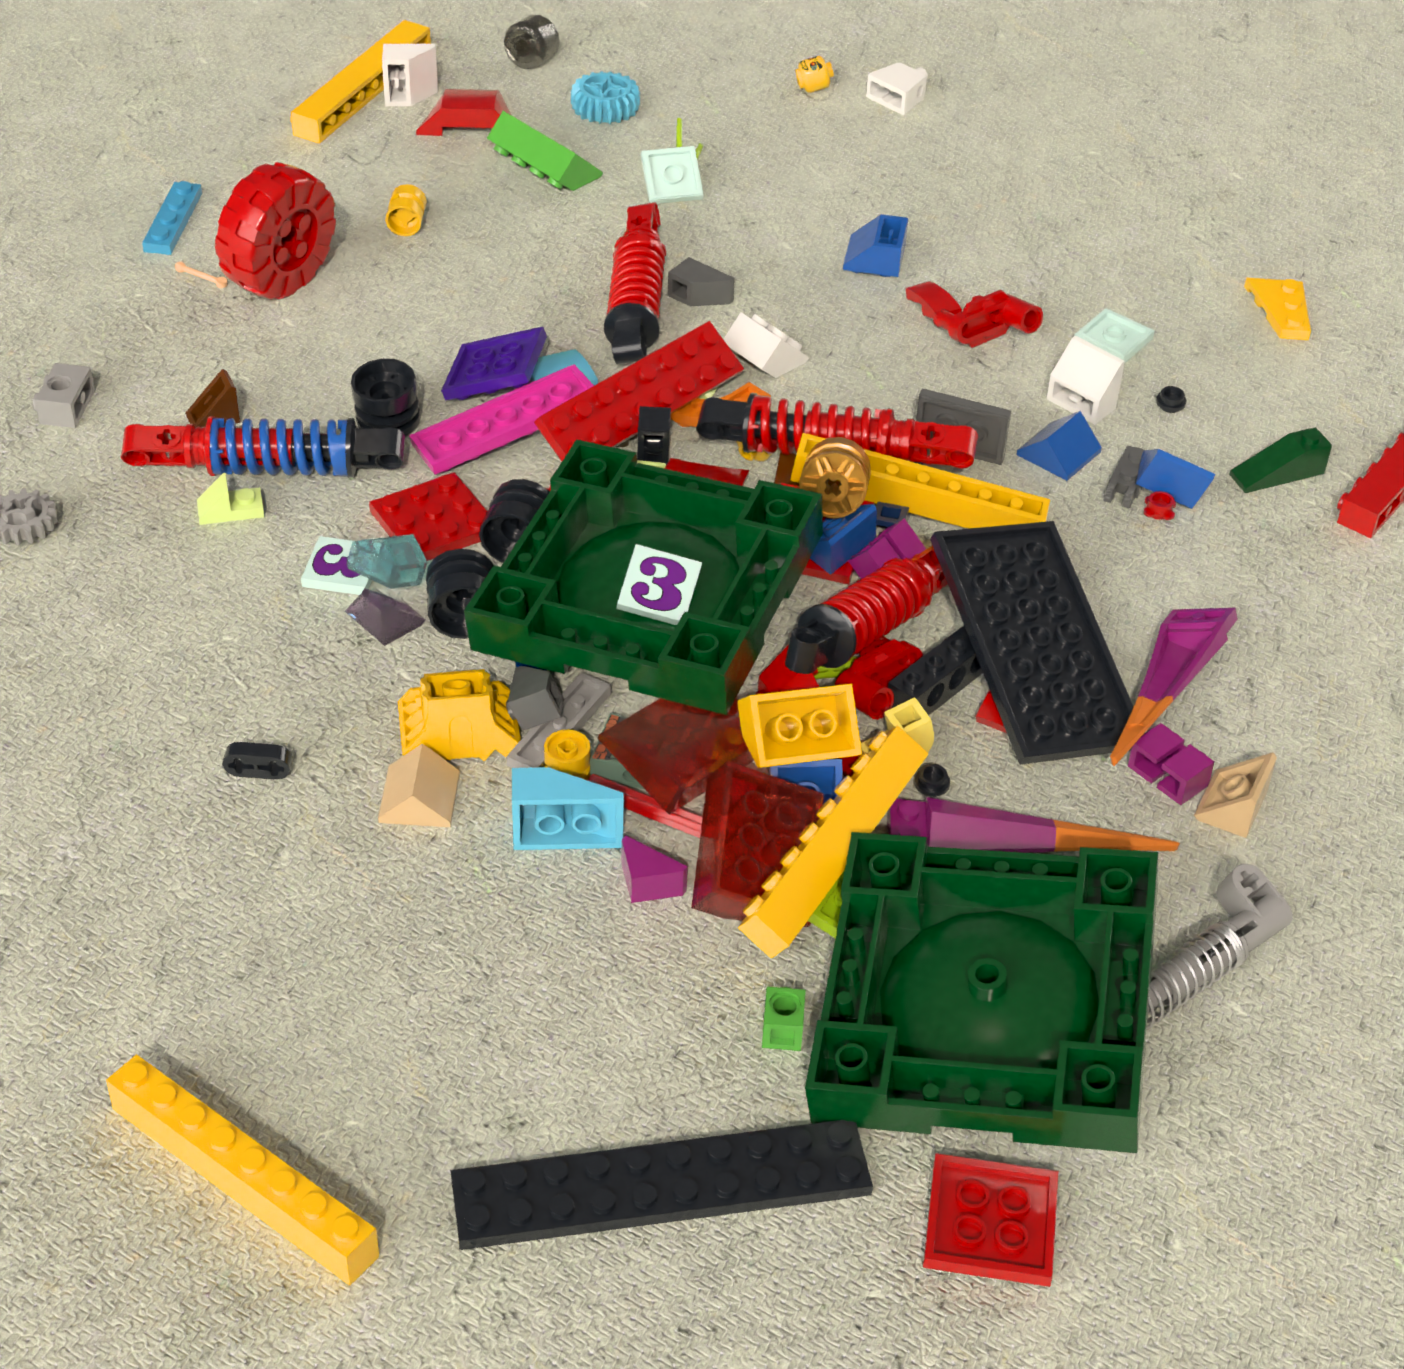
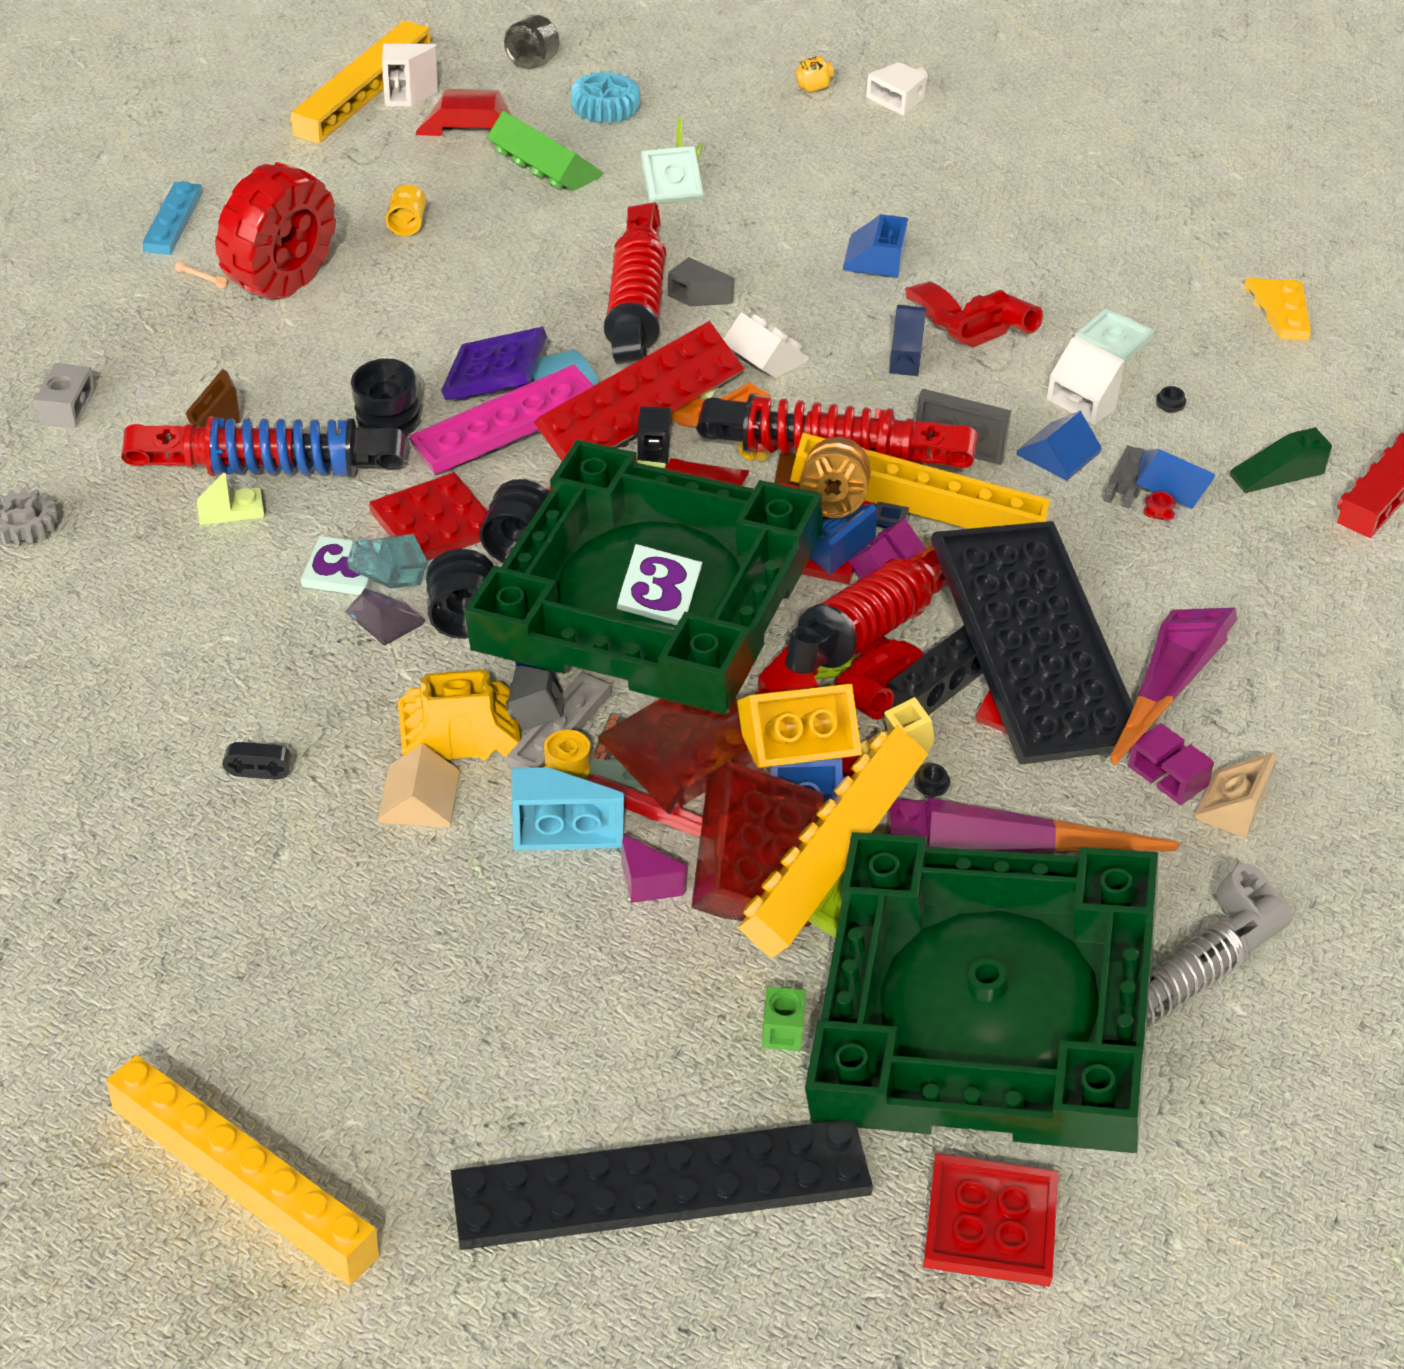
none -> dark blue slope [889,305,926,376]

